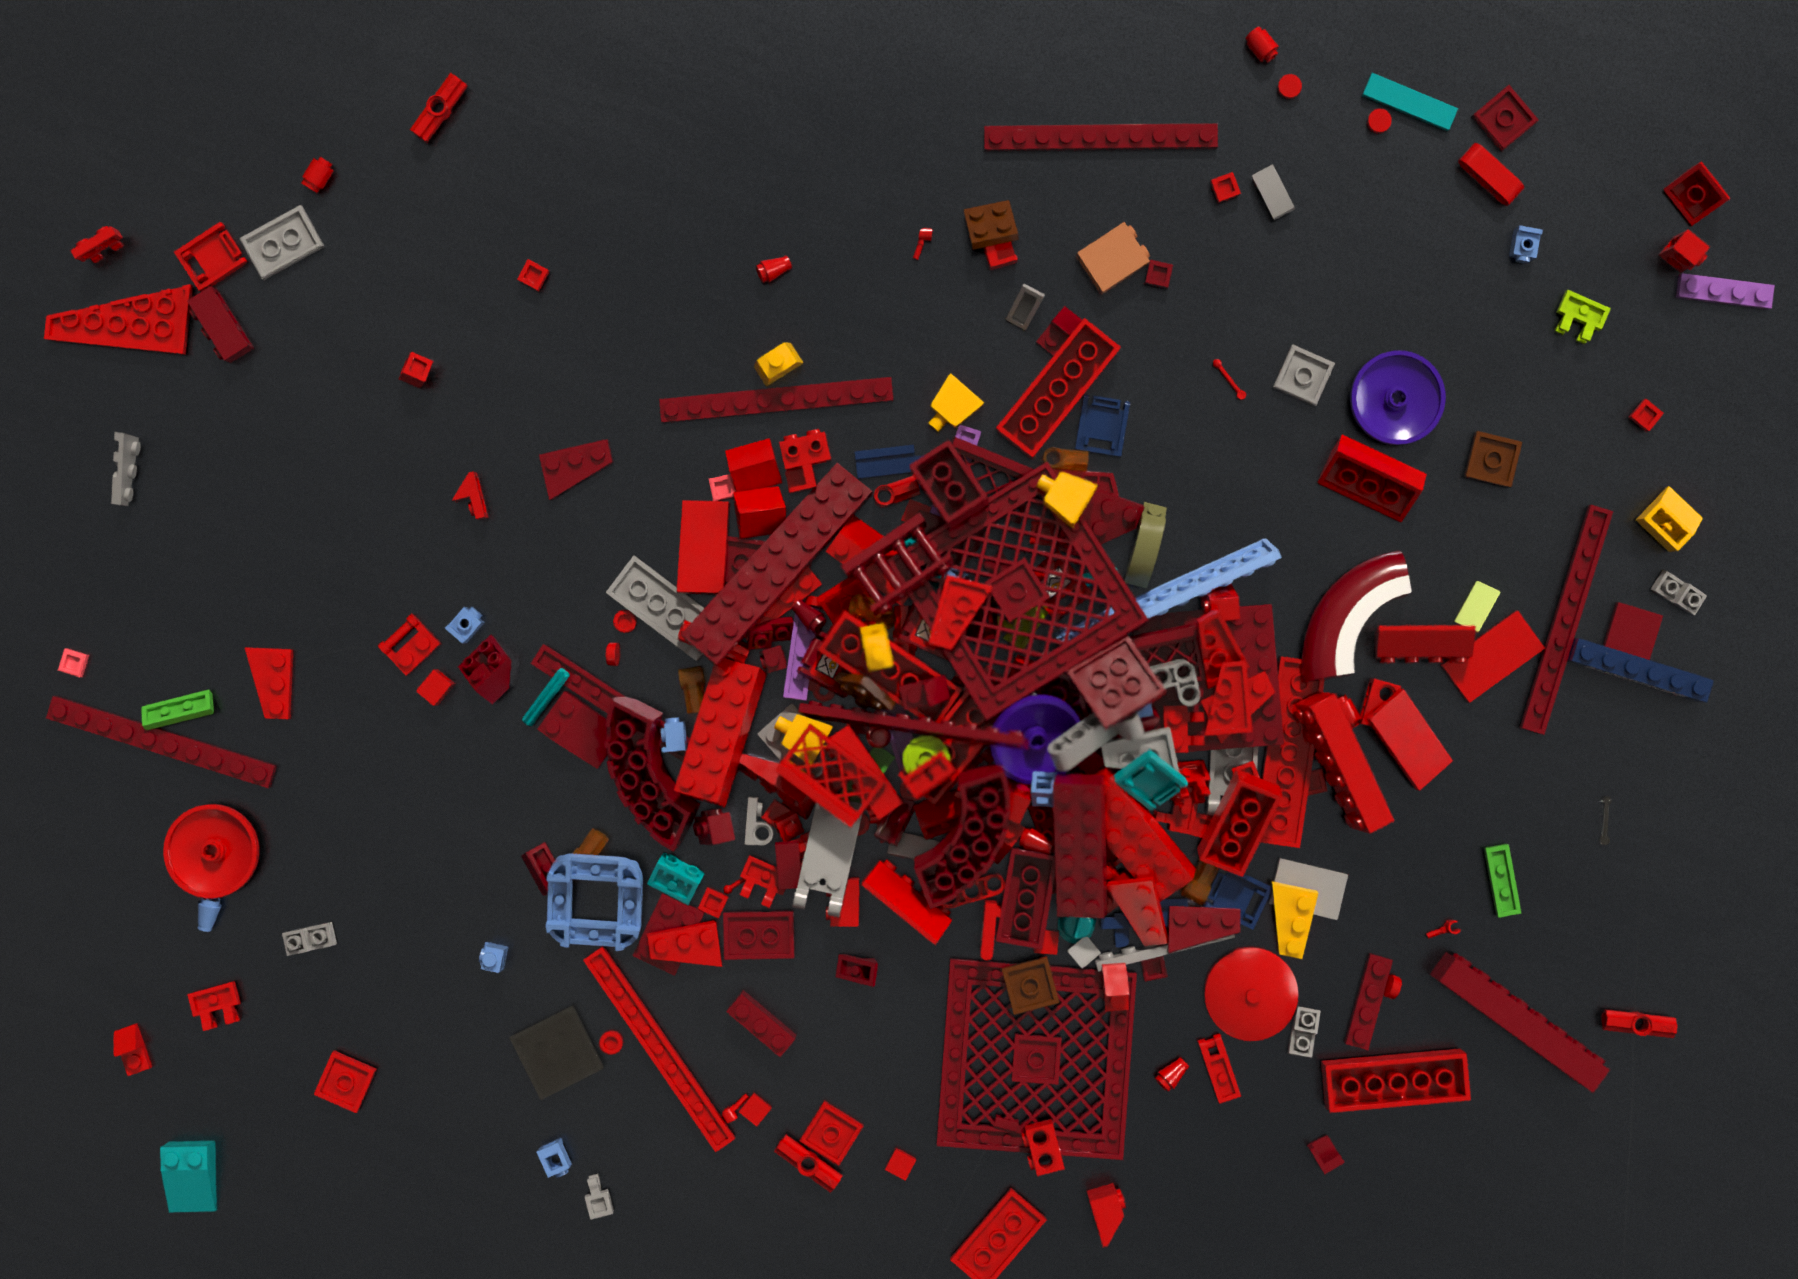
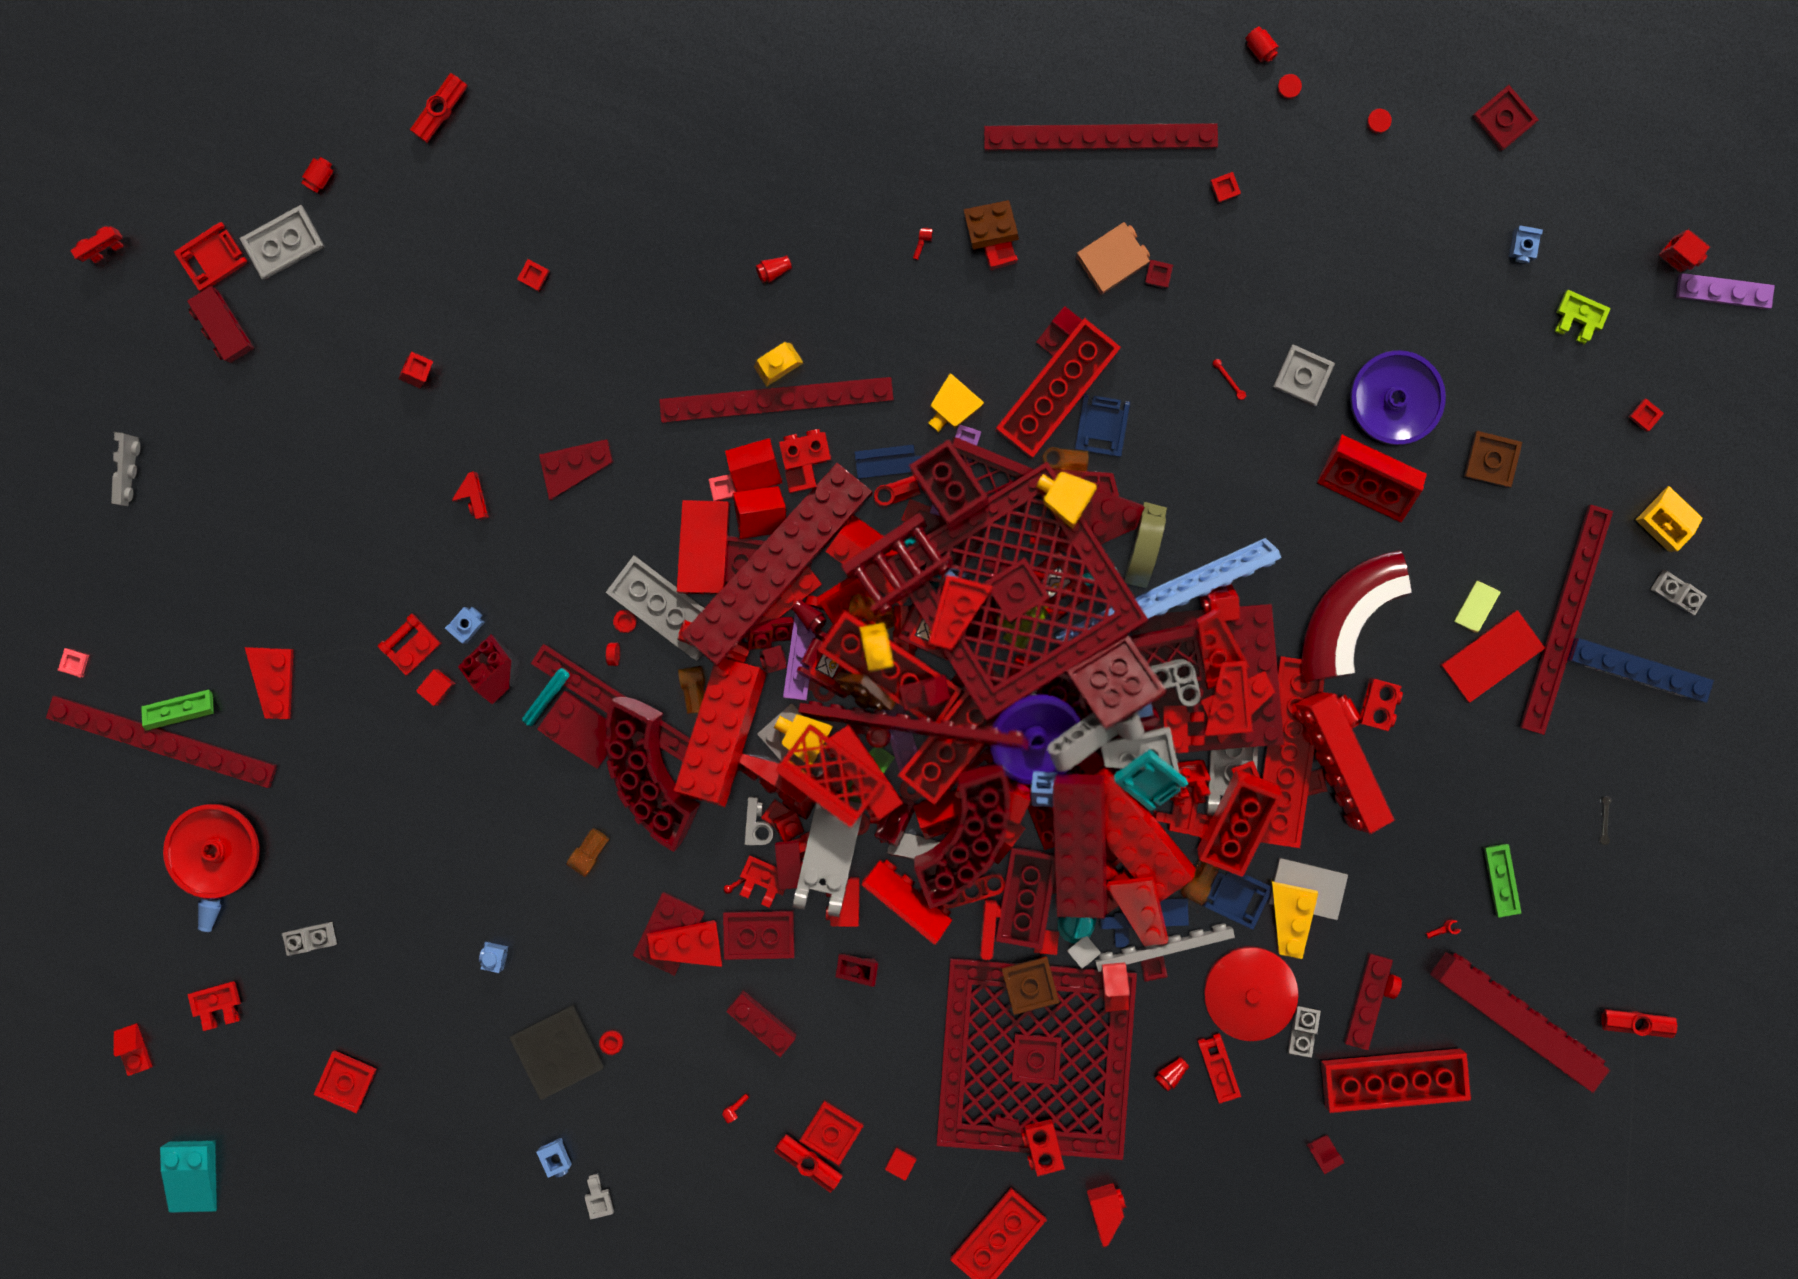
red wing [44,284,193,355] -> none
dark red slope [521,842,555,896] -> none
medium blue plate [546,854,643,951] -> none
red plate [583,946,735,1152] -> none
teal bracket [647,852,705,905] -> none
medium blue brick [661,717,688,752] -> none
dark red brick [693,808,735,845] -> none
red tile [698,887,729,918] -> none
red tile [739,1093,772,1127] -> none
red brick [902,751,957,800] -> none
lime tile [903,736,950,774] -> none
light grey slope [1005,284,1044,331] -> none
red cone [1019,828,1055,855] -> none
dark red wing [1168,906,1240,954] -> none
light grey slope [1252,164,1295,220] -> none
teal tile [1362,73,1458,132] -> none
red tile [1366,689,1453,791] -> none
red slope [1374,625,1476,664] -> none
red beam [1458,143,1525,206] -> none
dark red tile [1603,602,1663,660] -> none
red slope [1663,161,1730,226] -> none

